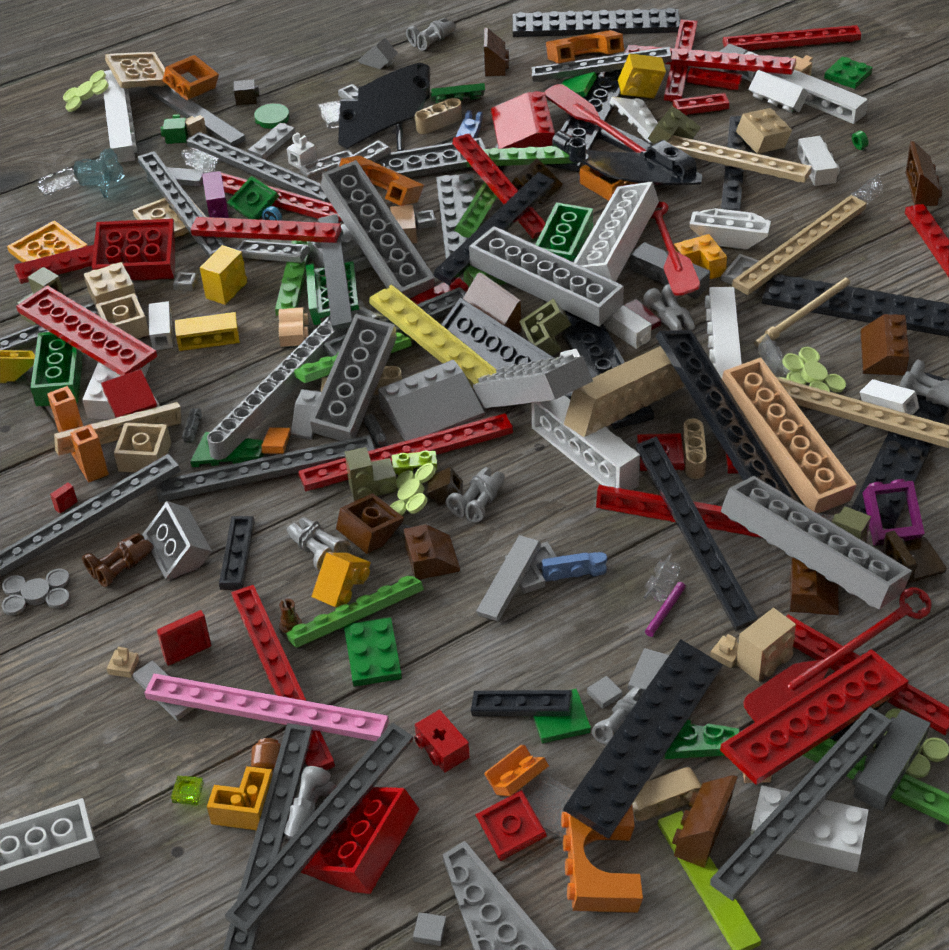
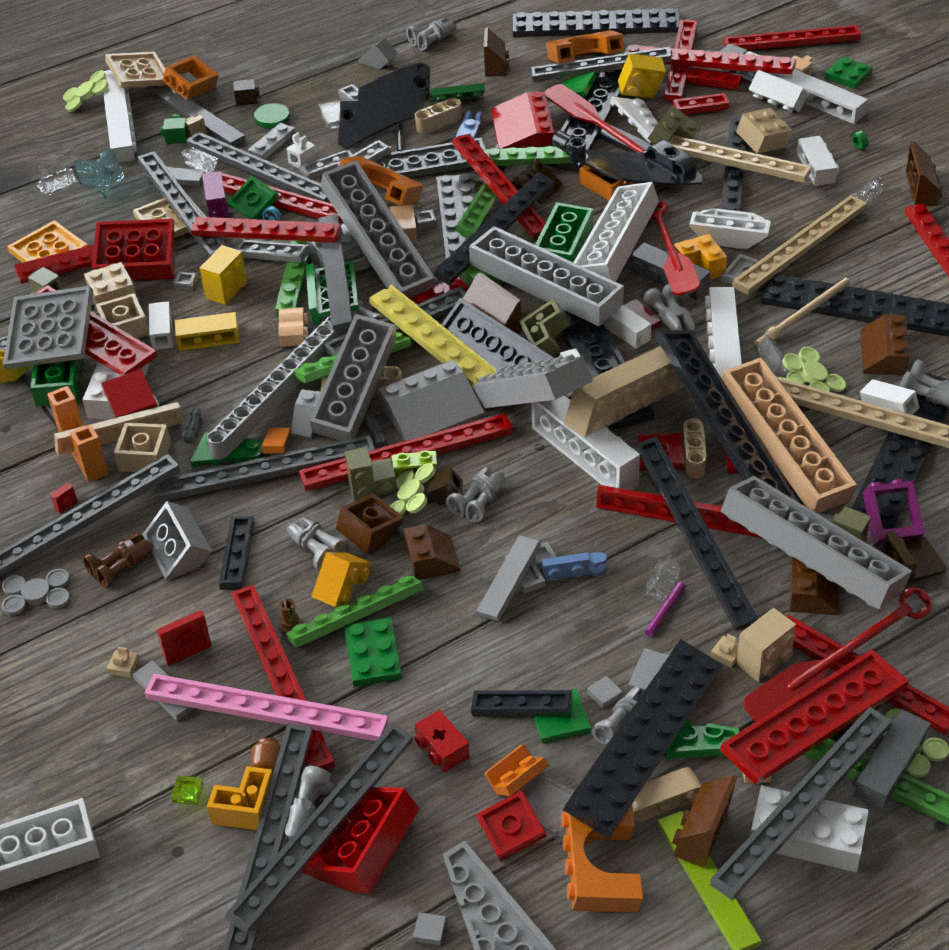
none -> light grey plate [3,286,93,369]

